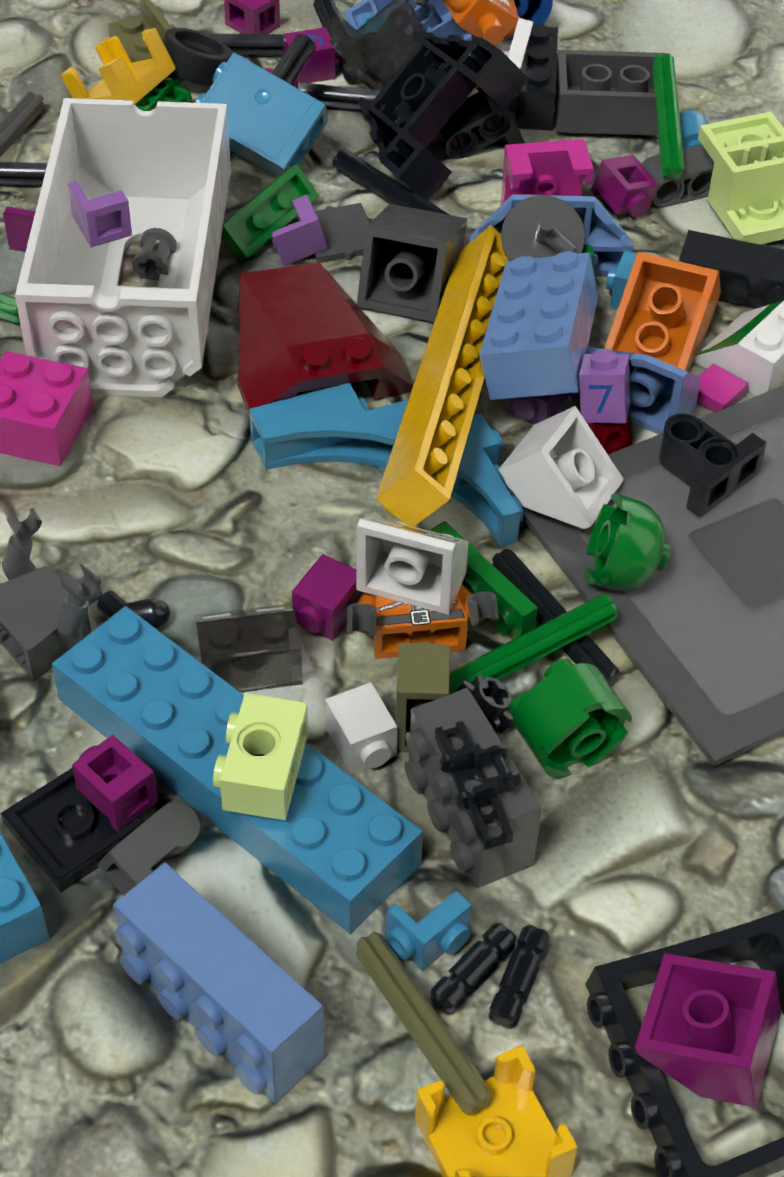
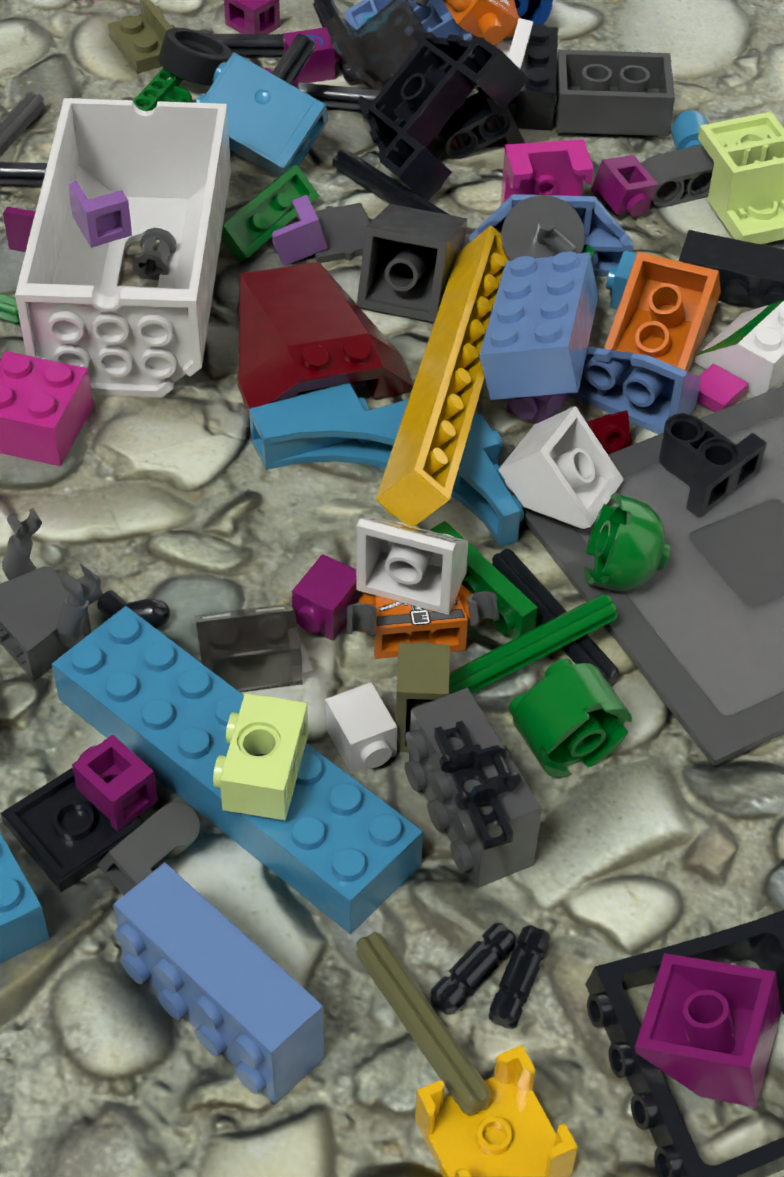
yellow panel [60,28,176,105] -> none
dark azure bracket [385,891,472,971] -> none
black gear [456,675,513,734] -> none
medium lavender brick [579,350,631,423] -> none
green axle [652,53,685,180] -> none

